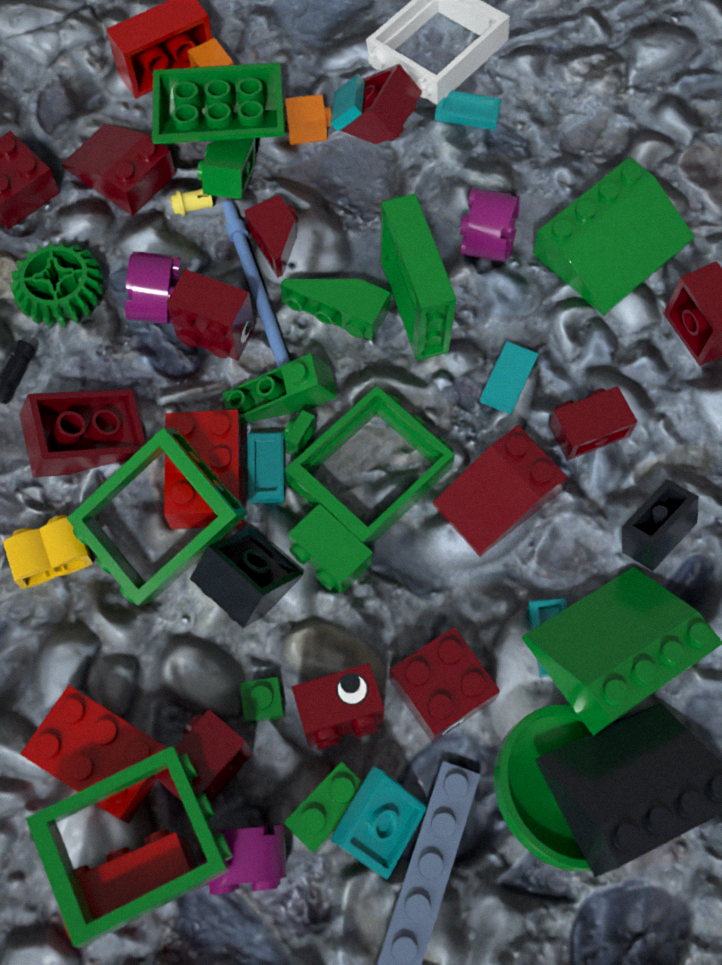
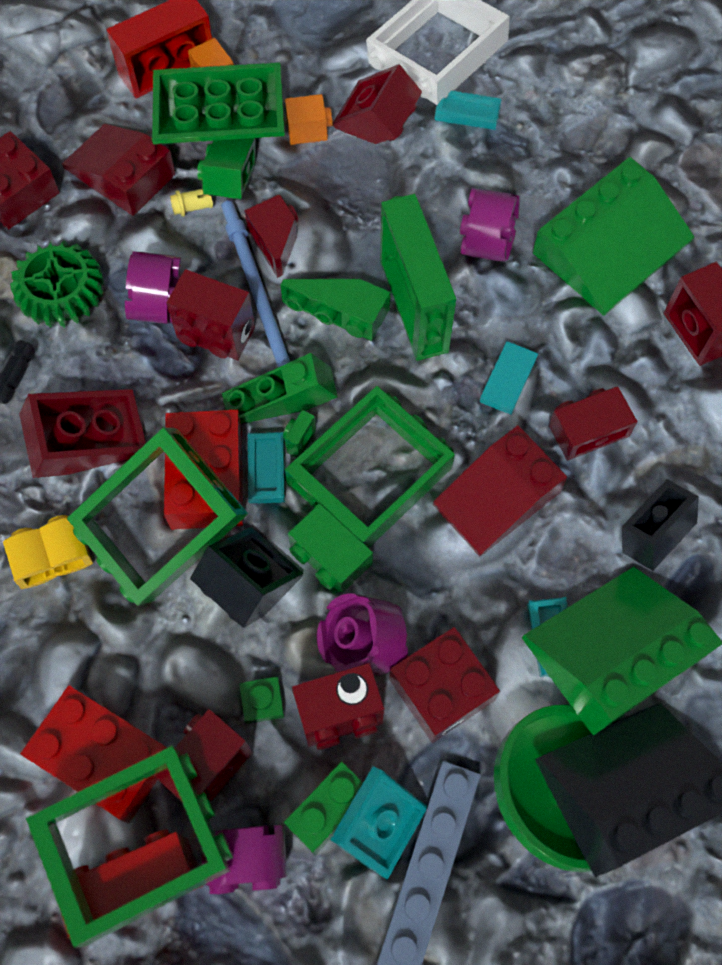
teal tile [330,74,365,131] -> none
none -> magenta brick [317,593,408,677]

